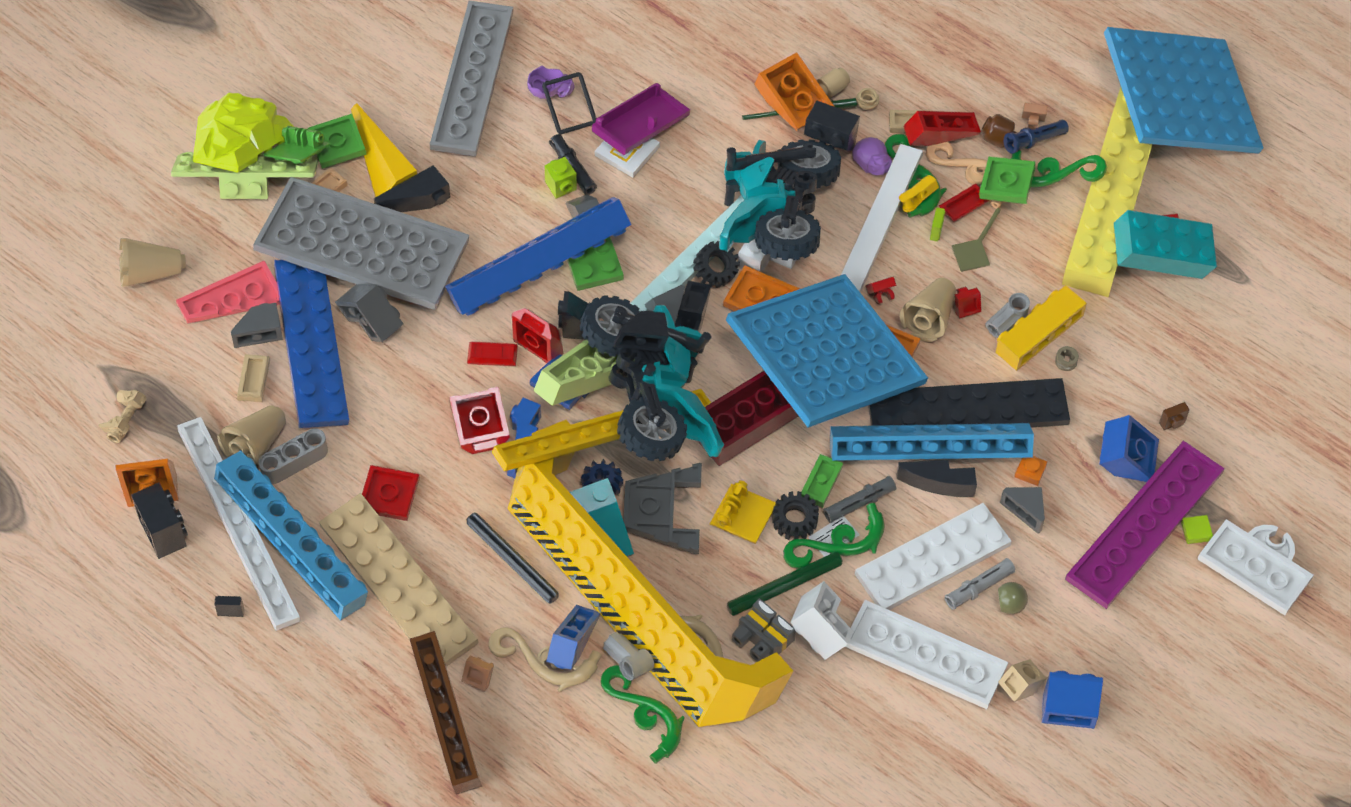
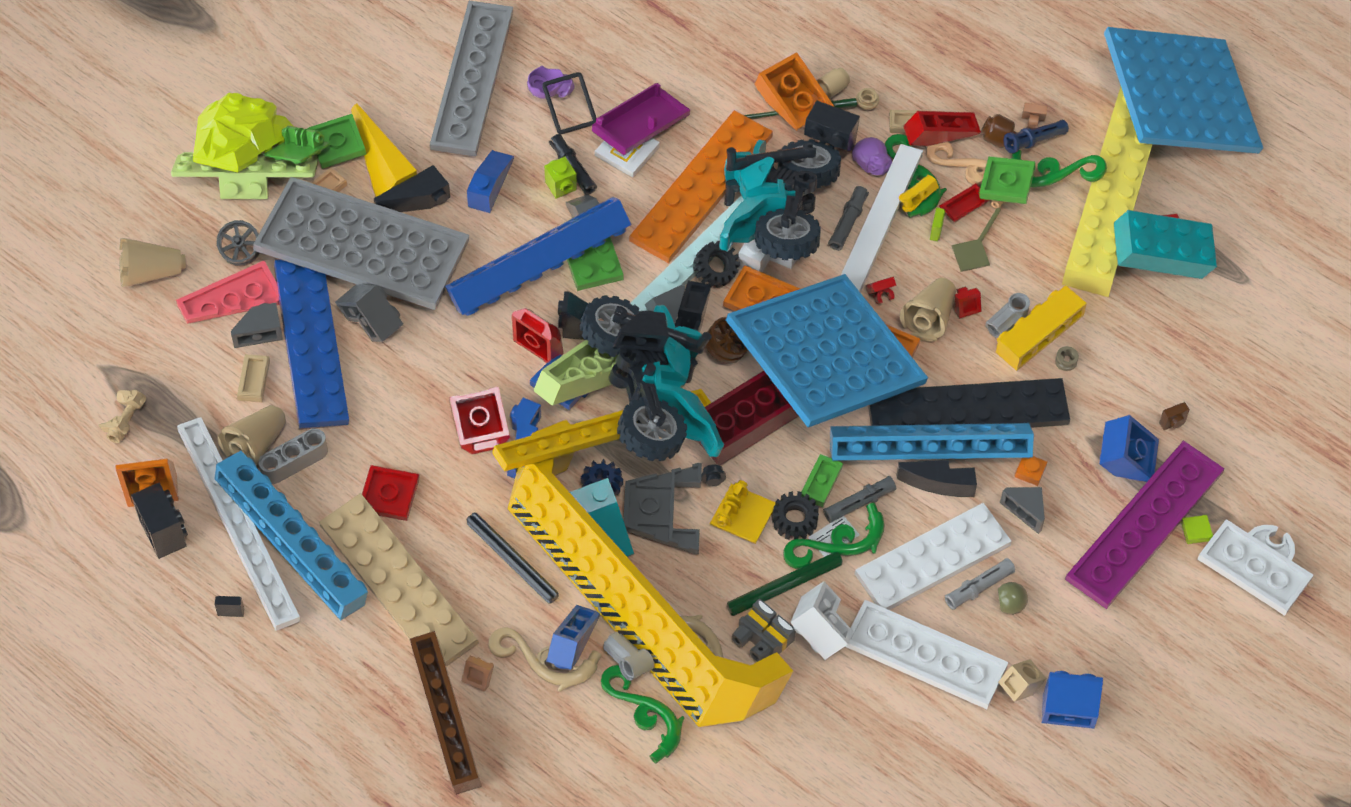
red tile [467,342,518,366] -> none
none -> dark grey wheel [217,220,260,266]
none -> blue slope [467,150,514,213]
none -> orange plate [629,110,773,264]
none -> black plate [701,464,726,486]
none -> reddish brown wheel [706,317,748,364]
none -> dark grey pin [828,186,869,251]

